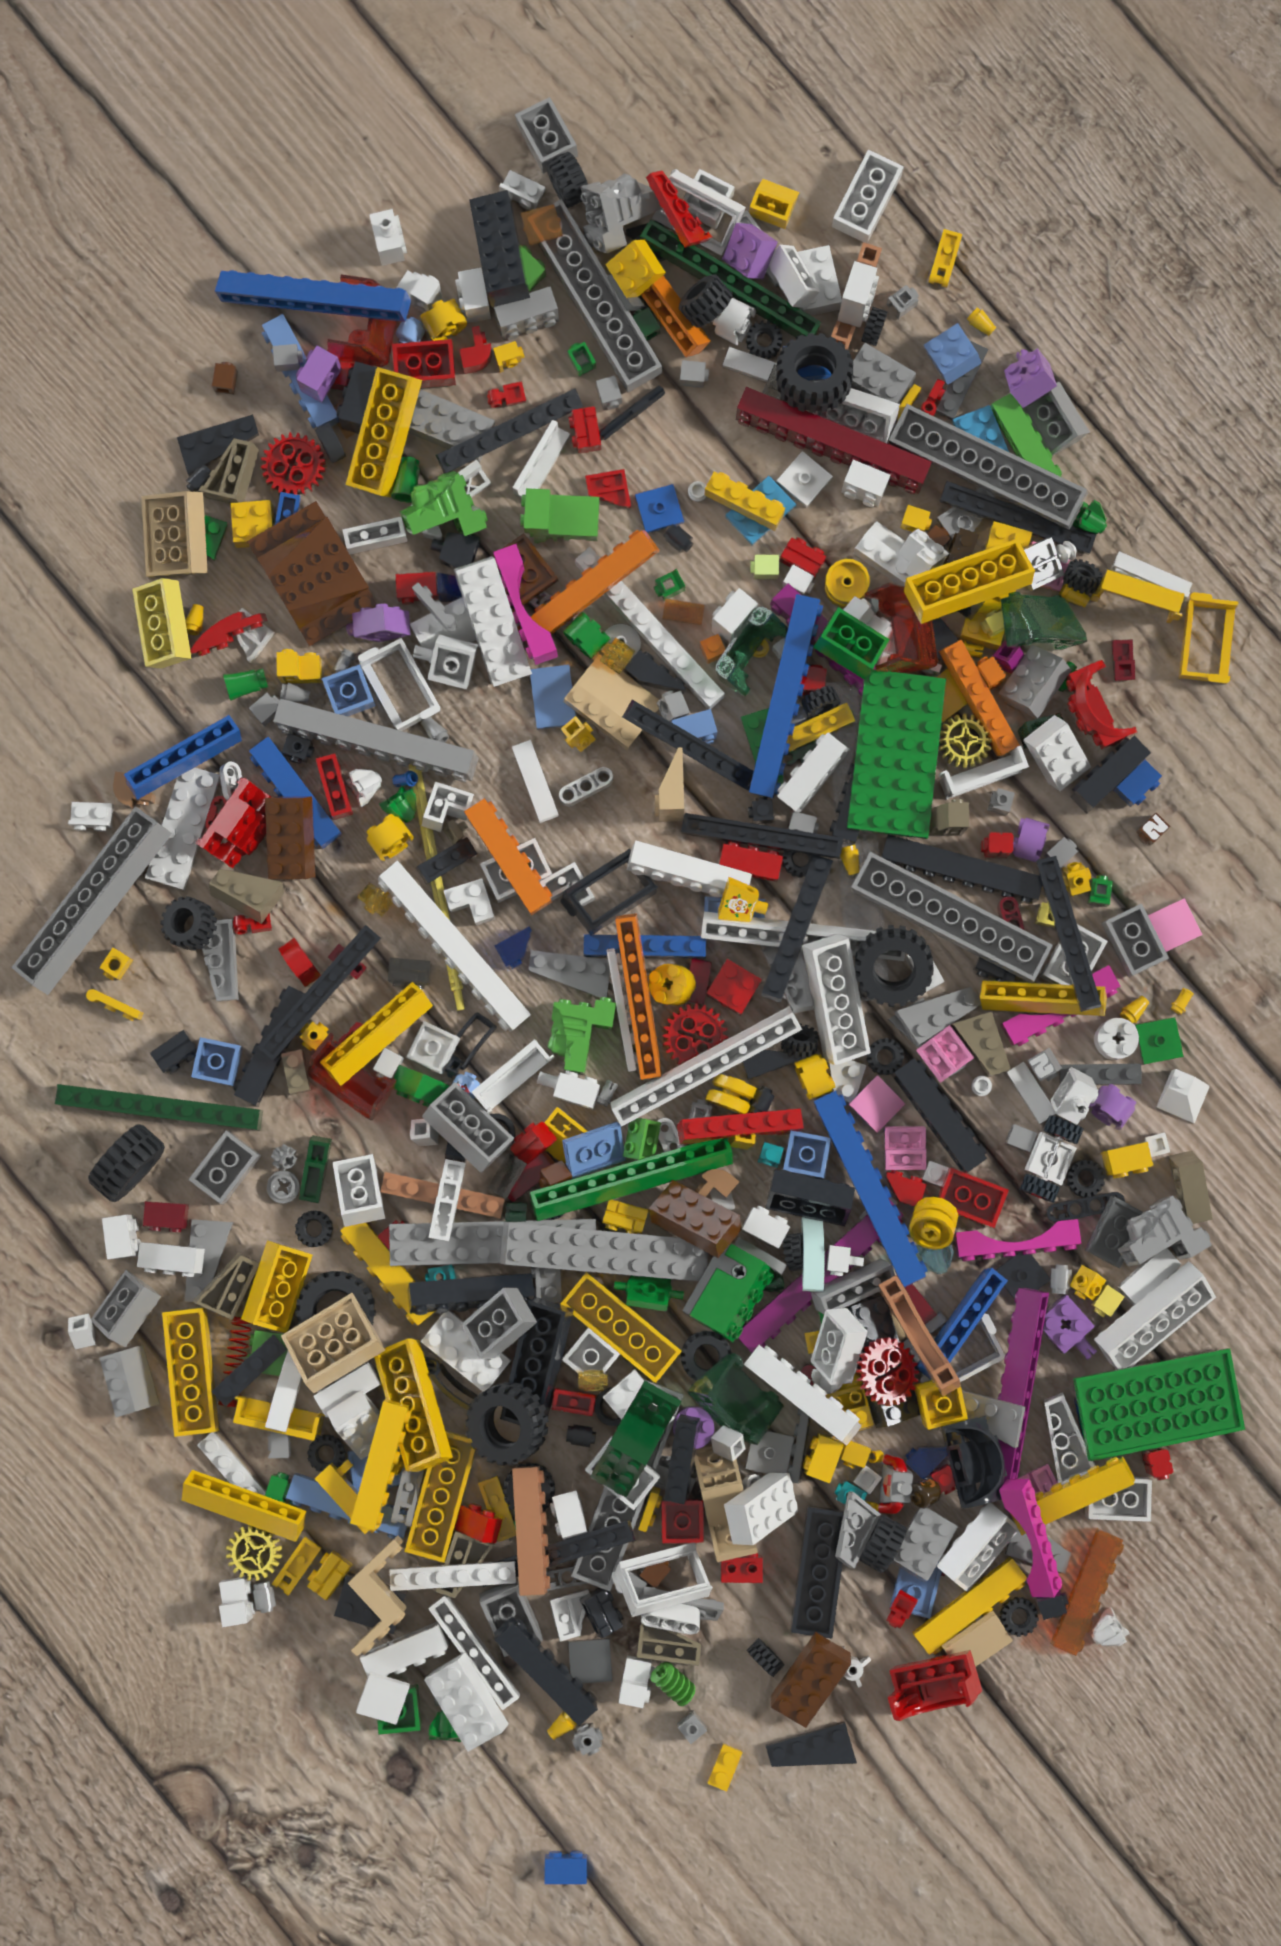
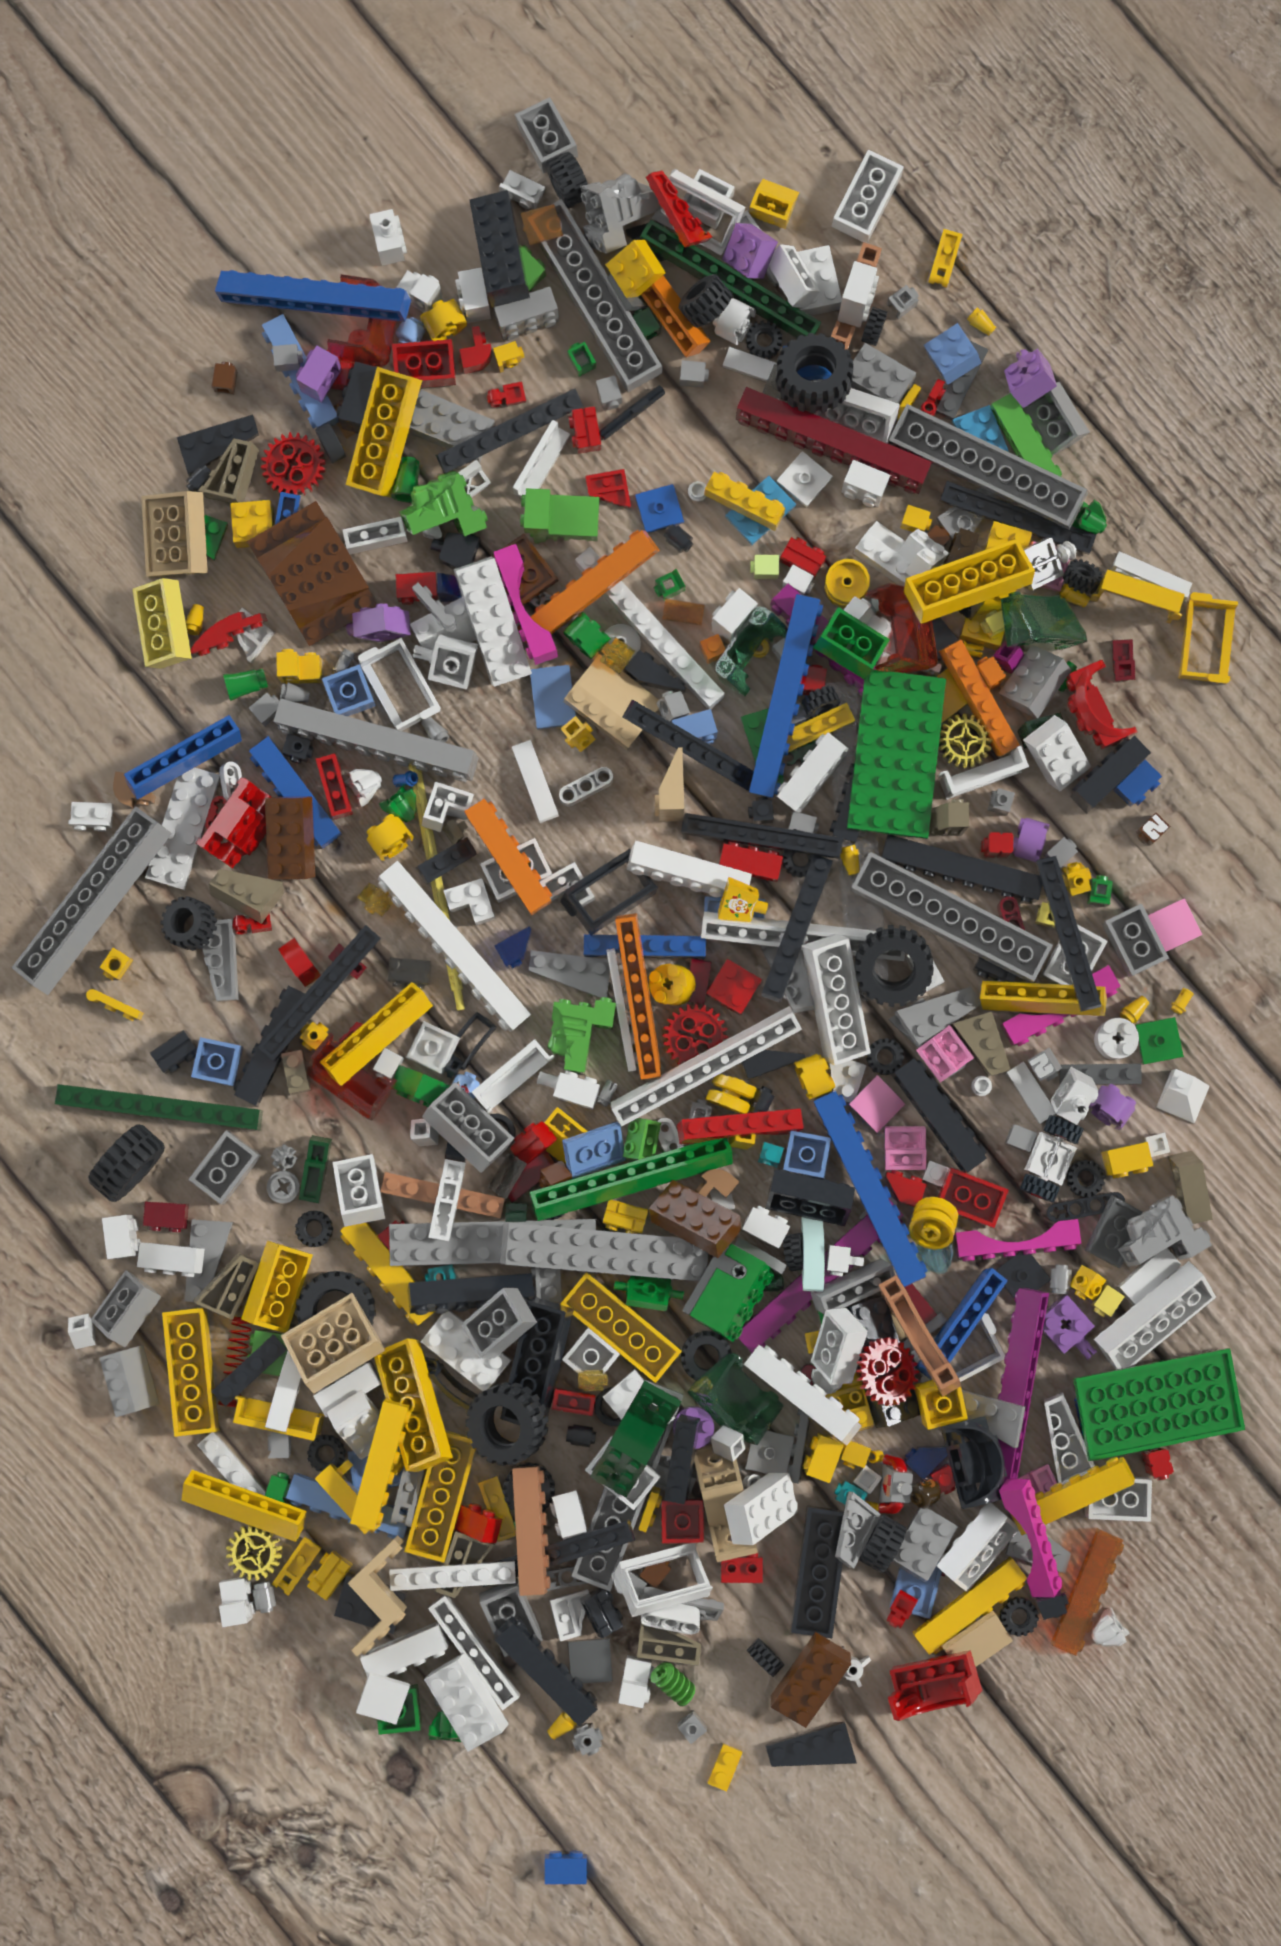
black tyre [781,1023,819,1059] -> none

